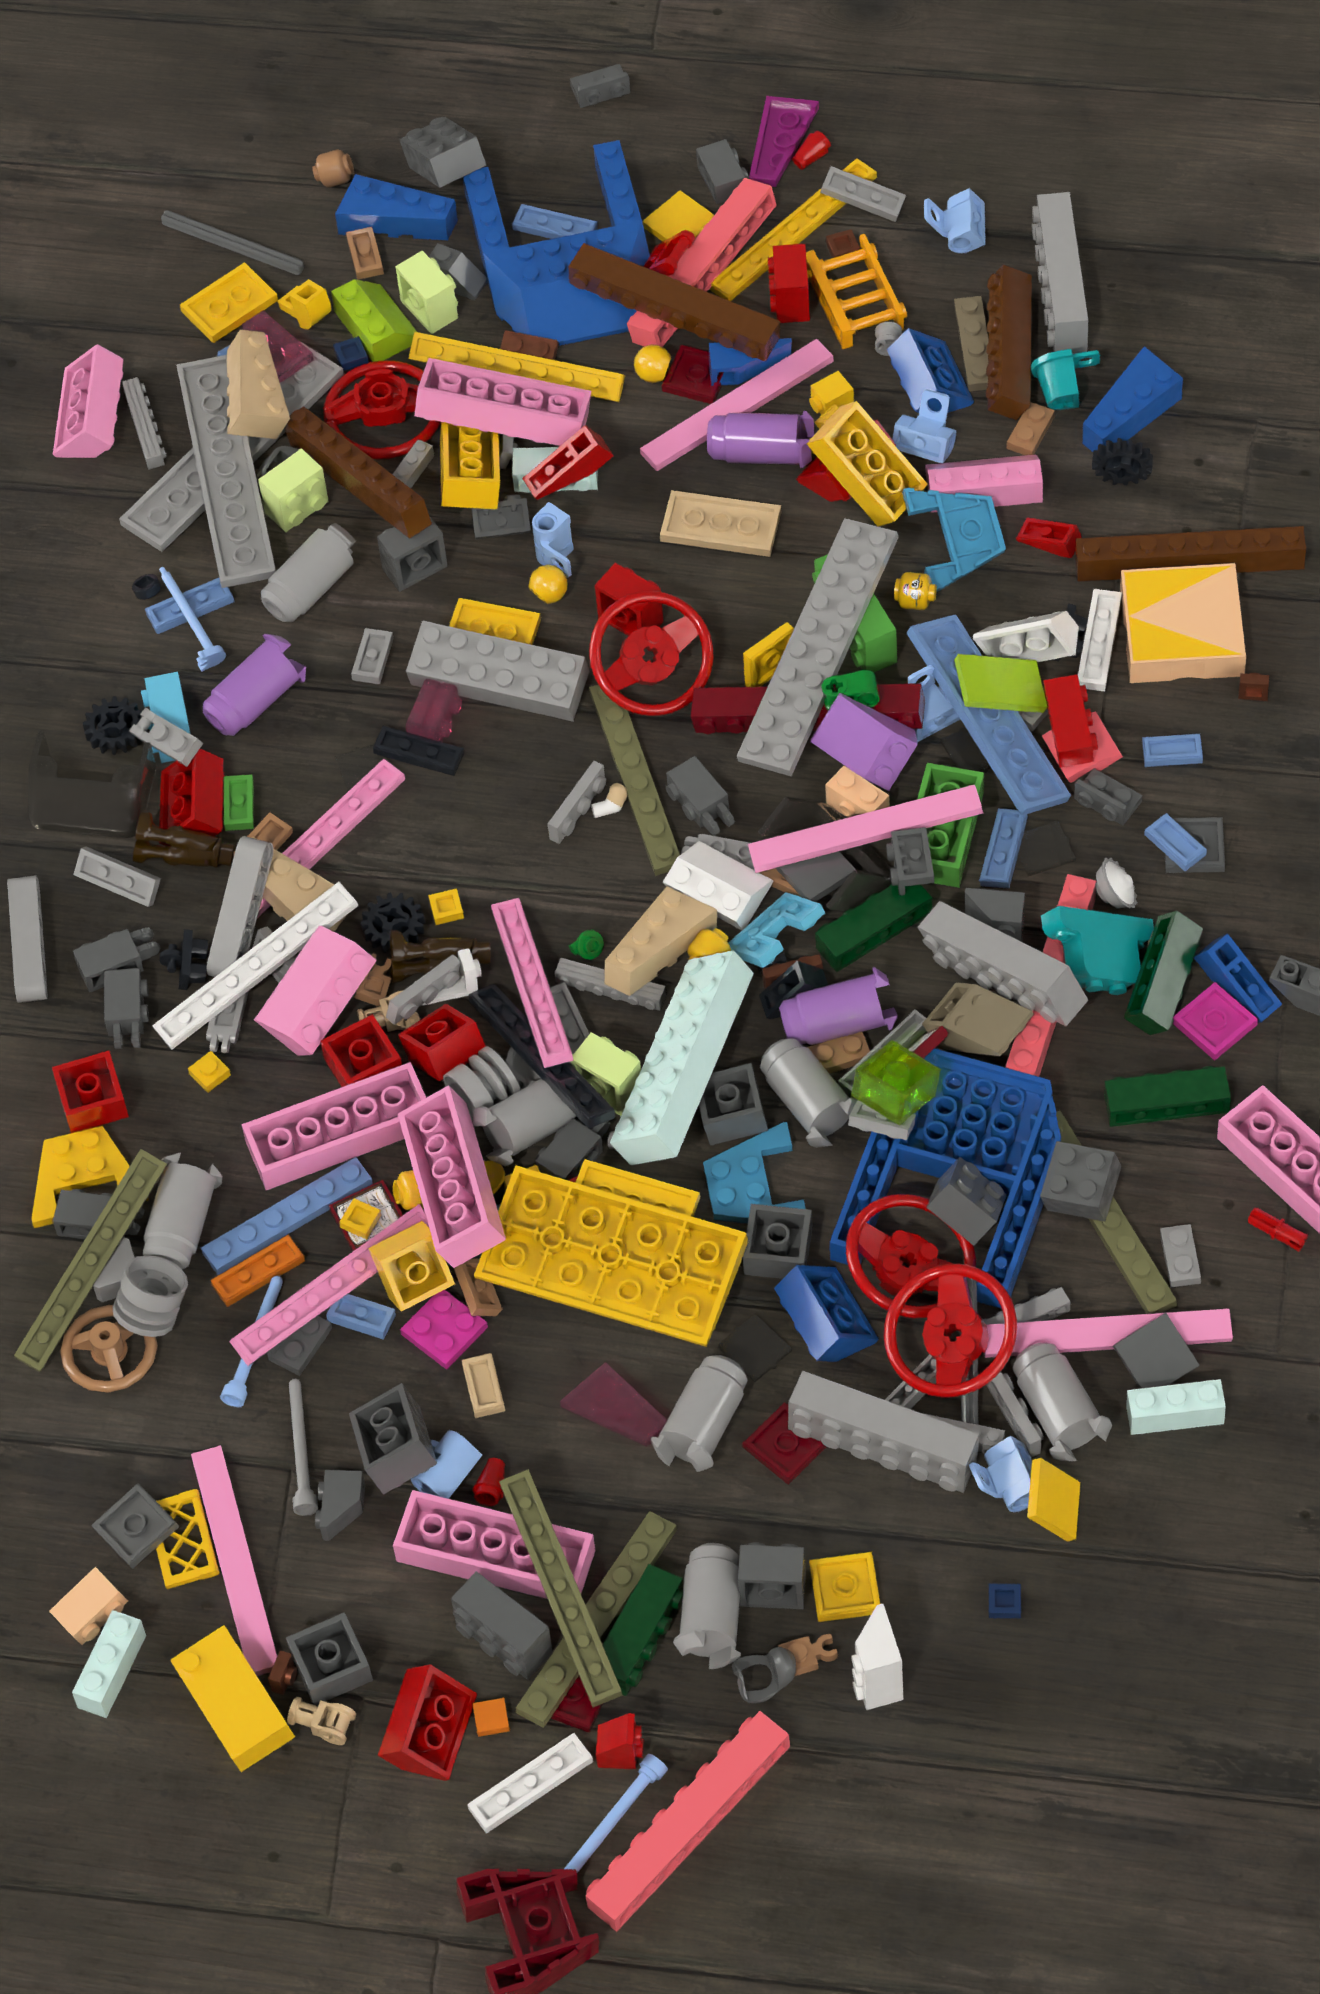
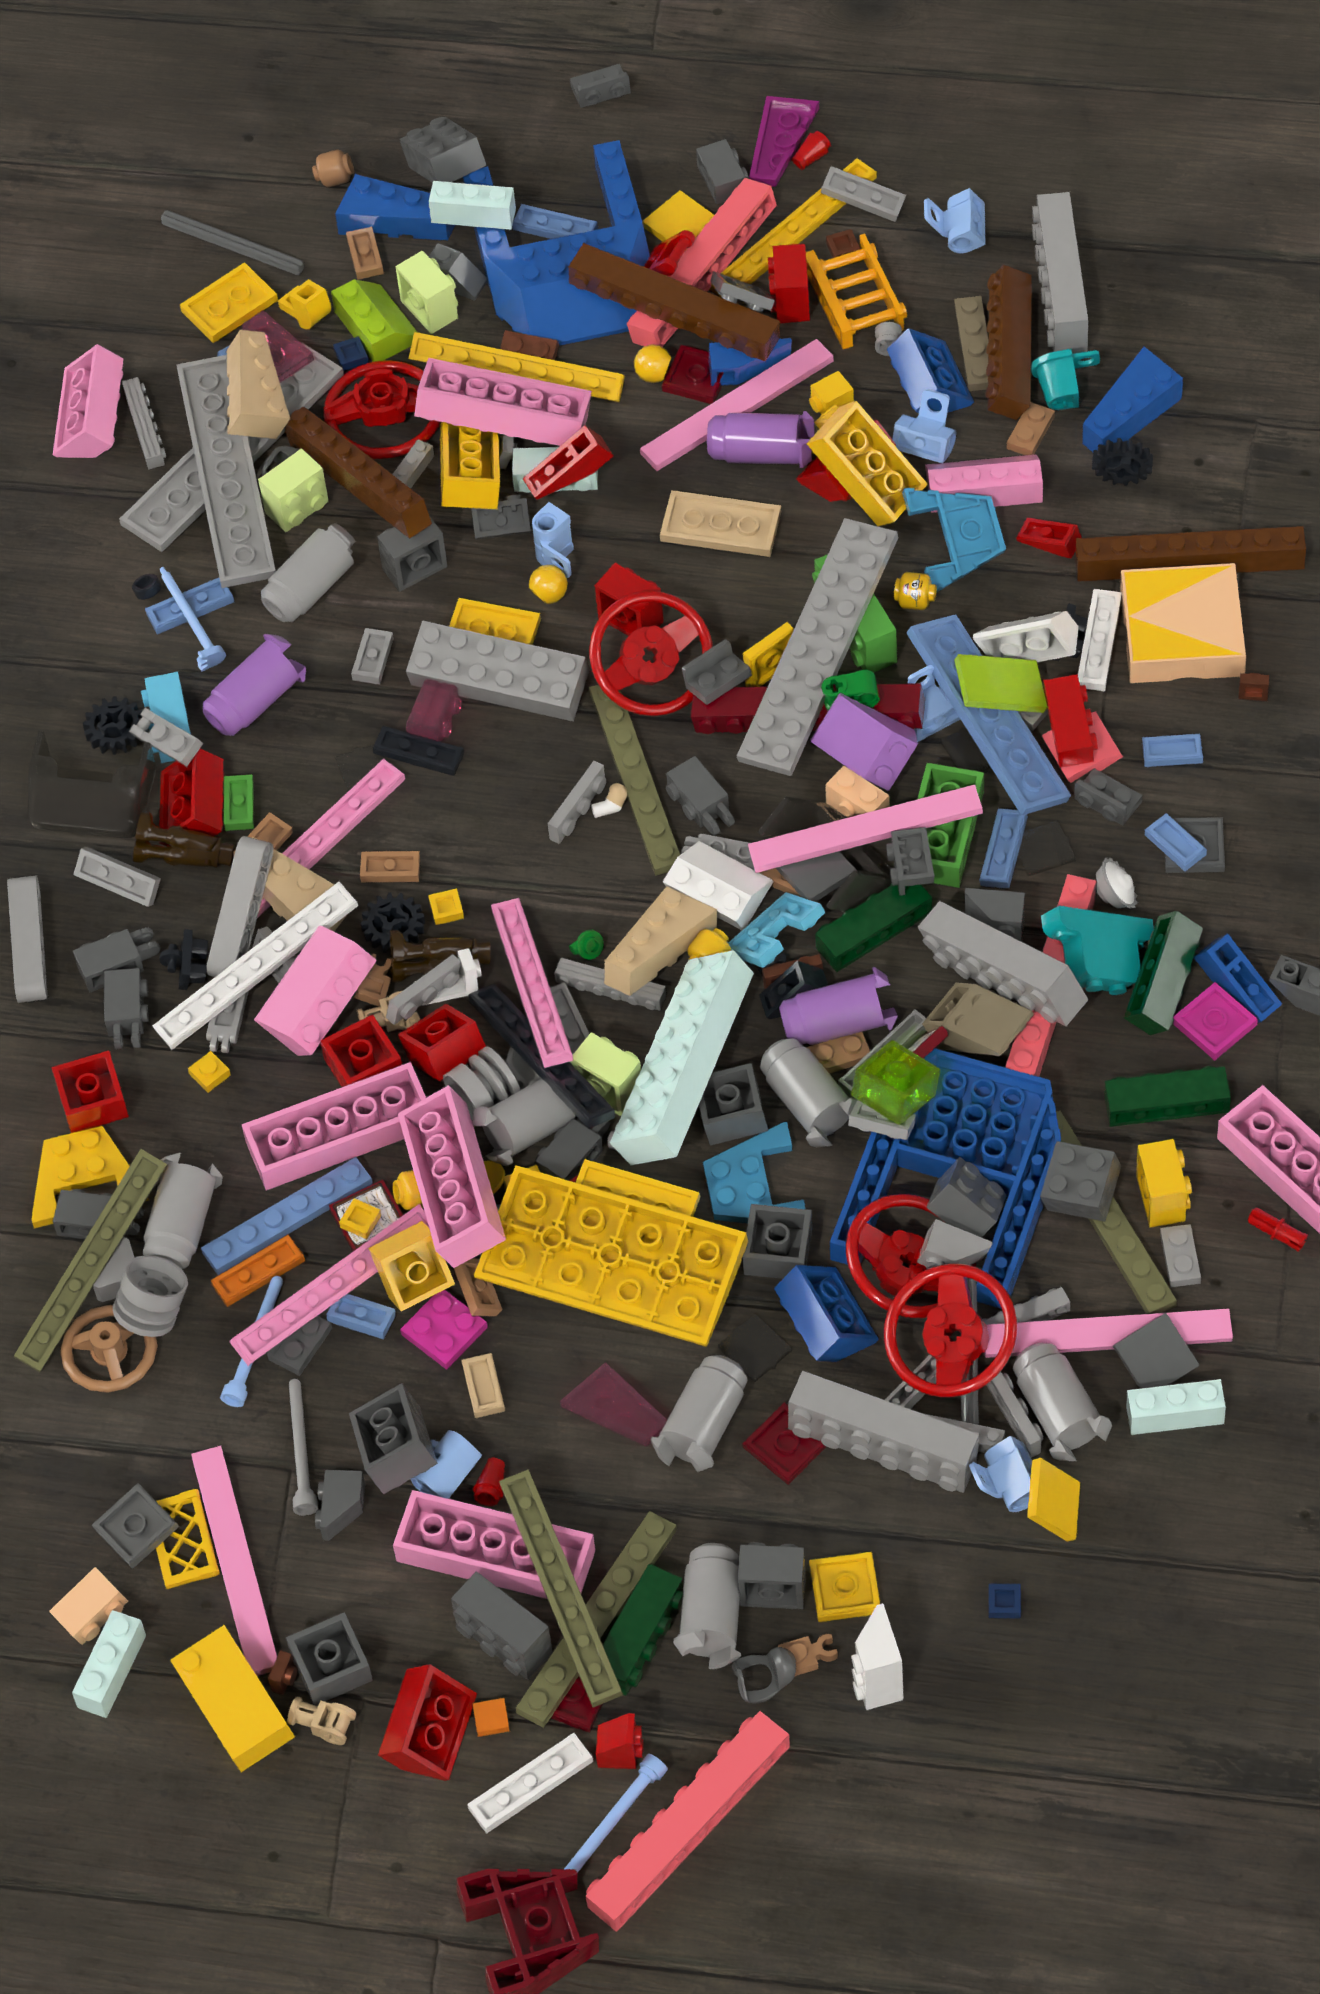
none -> medium nougat plate [360,851,420,883]
none -> light aqua brick [429,181,516,230]
none -> dark grey bracket [682,639,752,705]
none -> dark grey plate [710,271,775,312]
none -> light grey slope [917,1219,993,1269]
none -> yellow brick [1136,1139,1192,1228]

